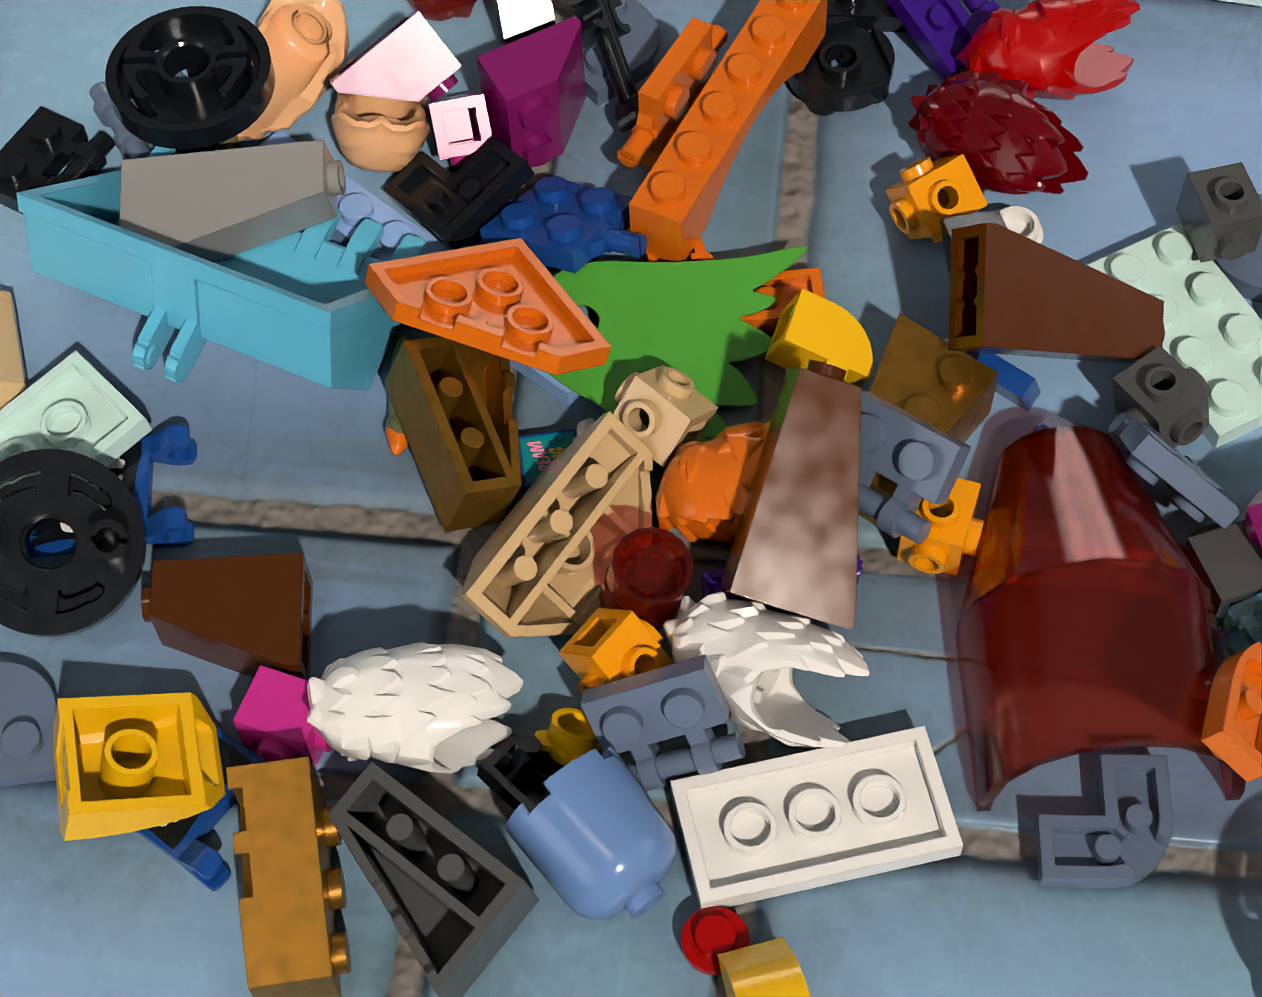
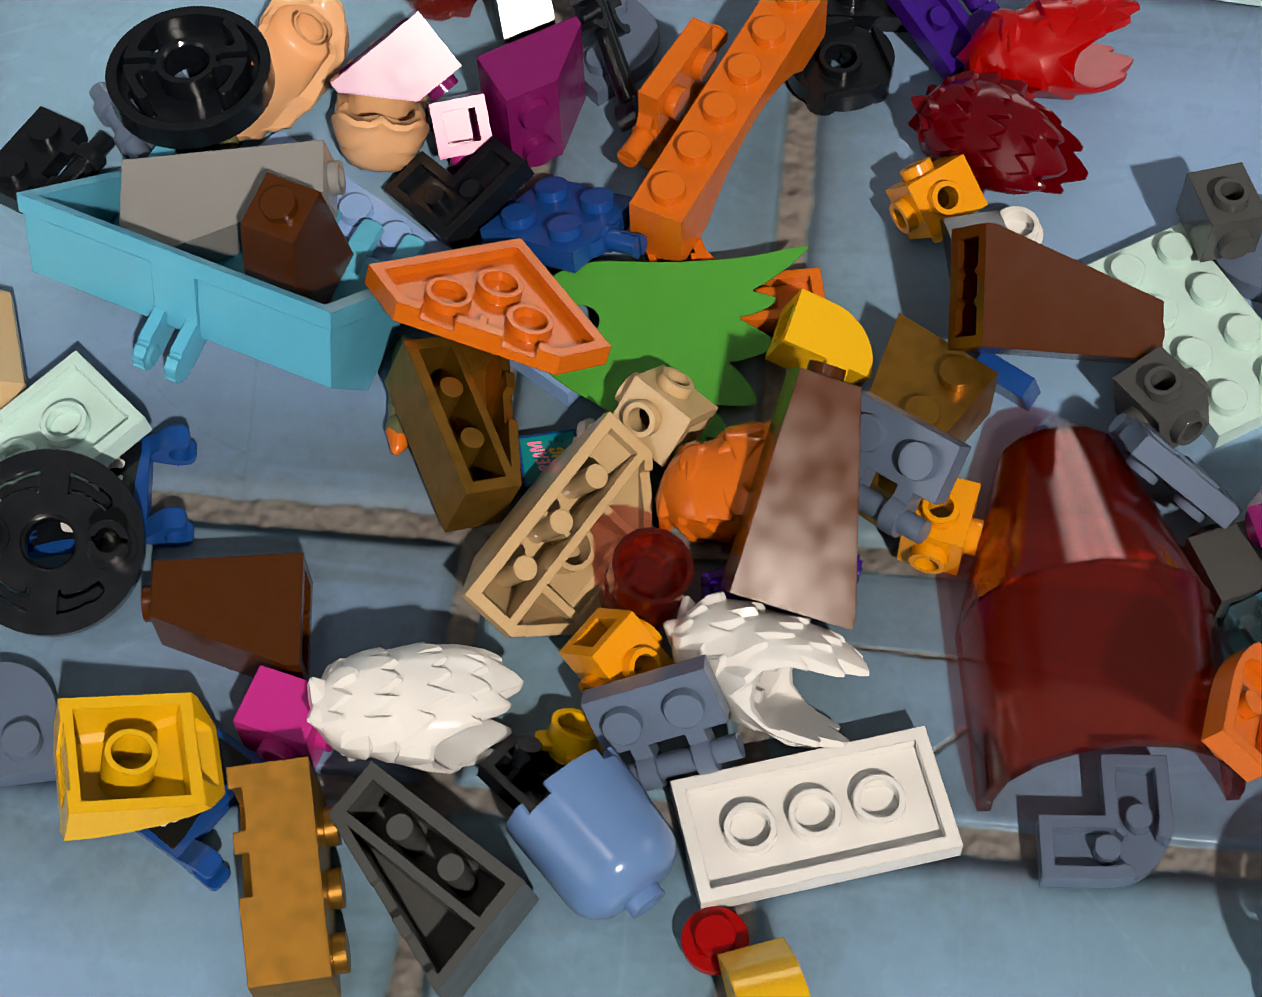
none -> reddish brown slope [240,172,354,305]

